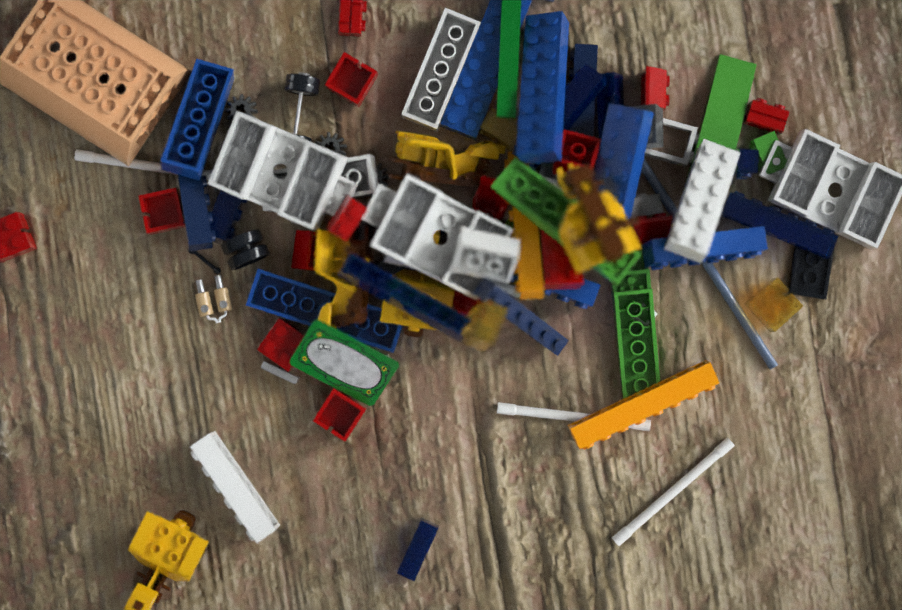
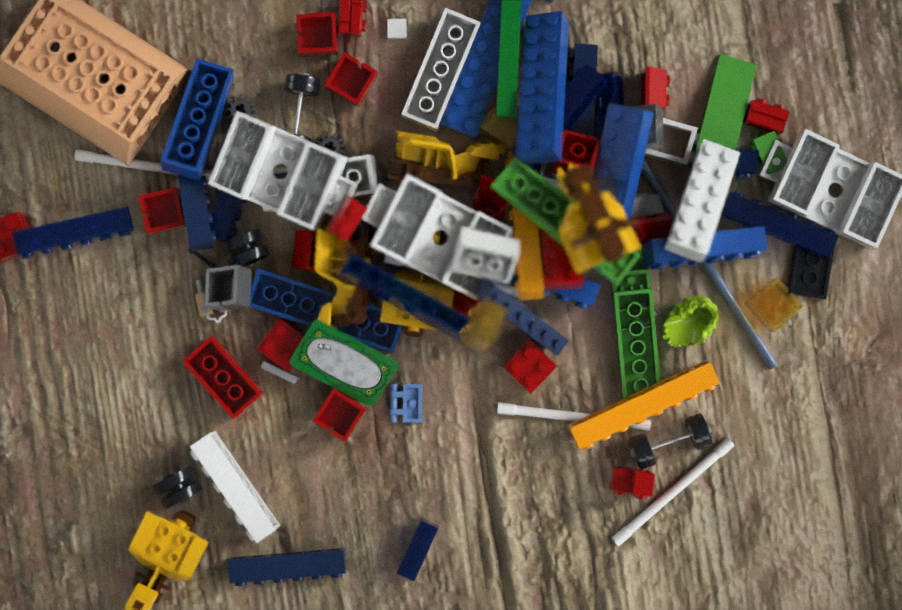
none -> clear blue brick [12,206,134,259]
none -> black wheel [152,466,203,510]
none -> red brick [182,336,265,420]
none -> dark grey piece [205,265,252,311]
none -> dark blue brick [228,548,347,586]
none -> red piece [296,12,339,57]
none -> white tile [387,19,407,39]
none -> medium blue plate [388,384,423,423]
none -> red brick [502,339,557,394]
none -> red brick [609,466,655,500]
none -> black axle [629,413,712,470]
none -> lime hair [662,294,719,347]

